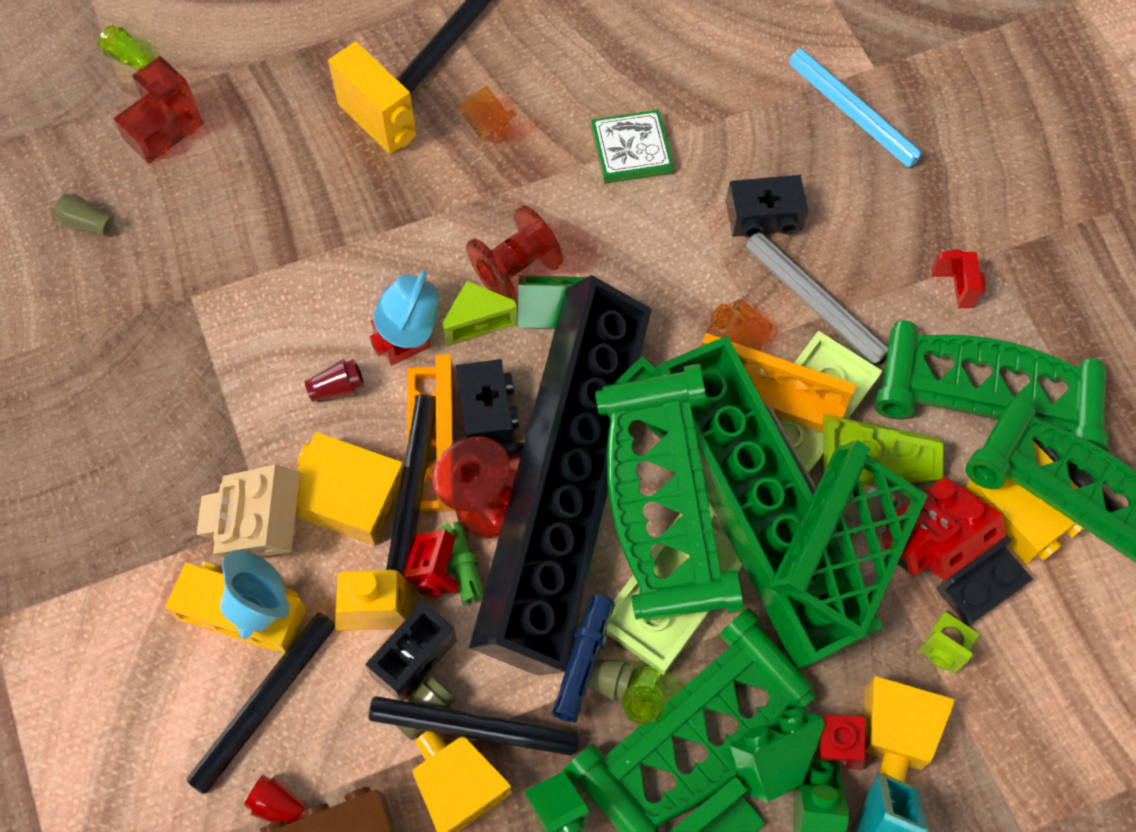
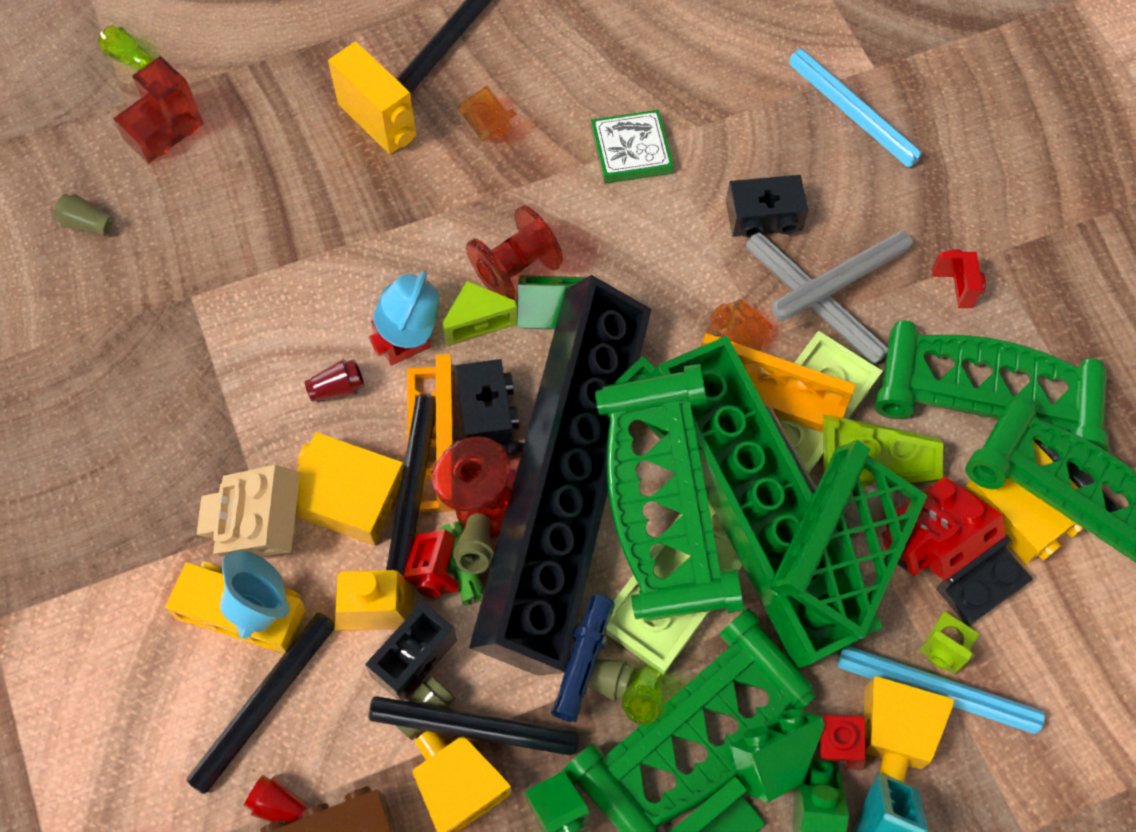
none -> olive cone [453,514,494,574]
none -> light grey axle [771,231,913,321]
none -> medium azure axle [838,646,1045,734]

